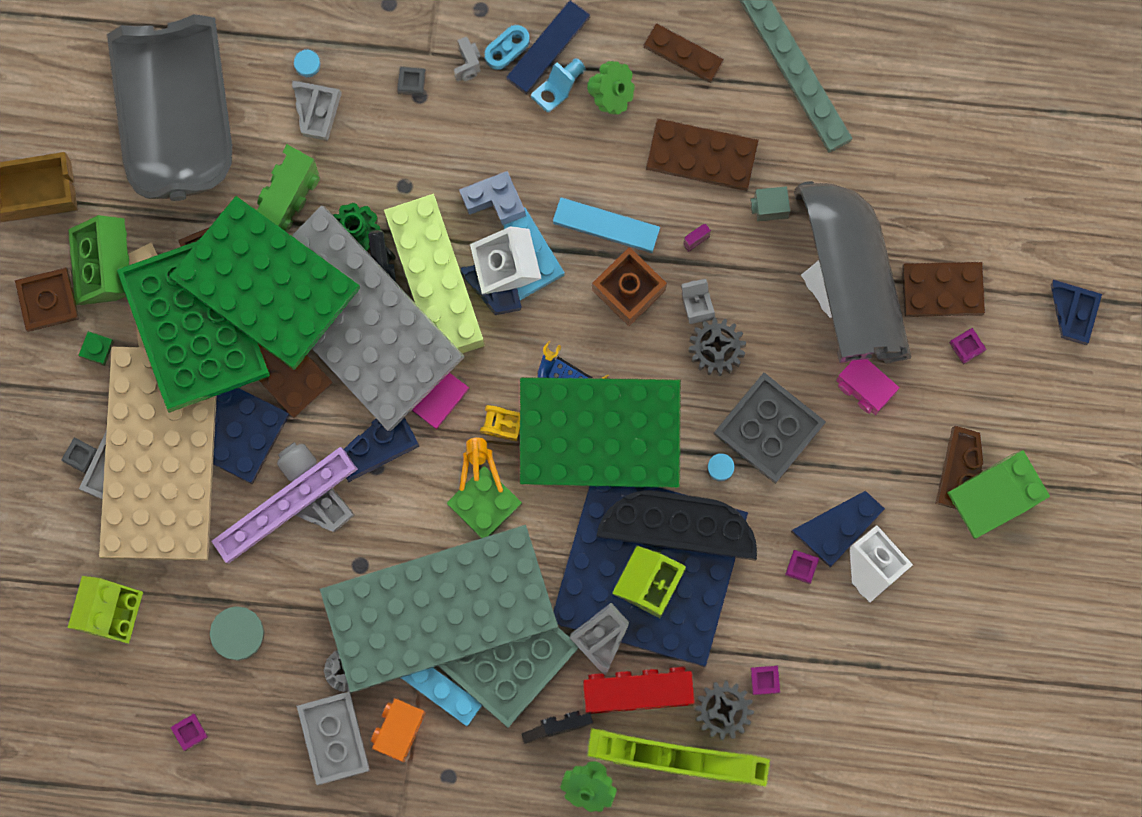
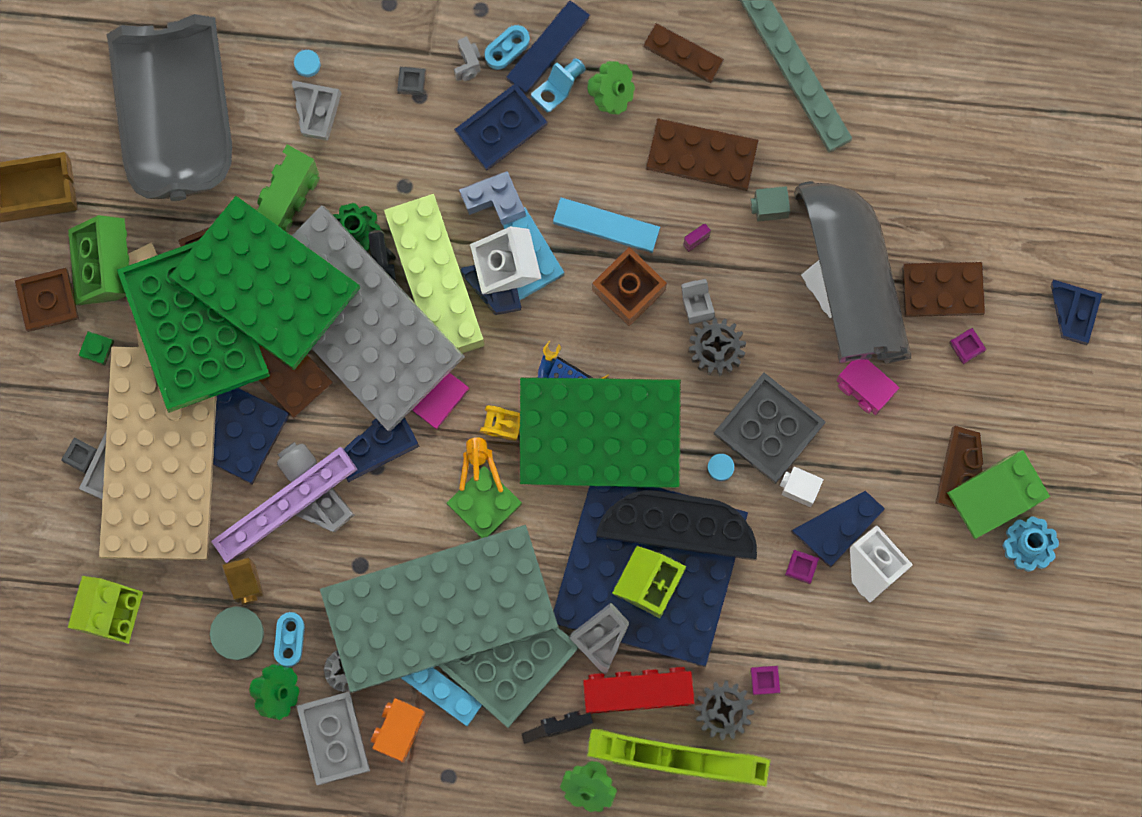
magenta plate [170,714,209,751] -> none
none -> pearl gold slope [222,558,263,605]
none -> green plant [249,664,300,720]
none -> medium azure plate [274,612,305,667]
none -> dark blue plate [454,83,548,171]
none -> white brick [780,467,824,508]
none -> medium azure plant [1003,516,1059,572]

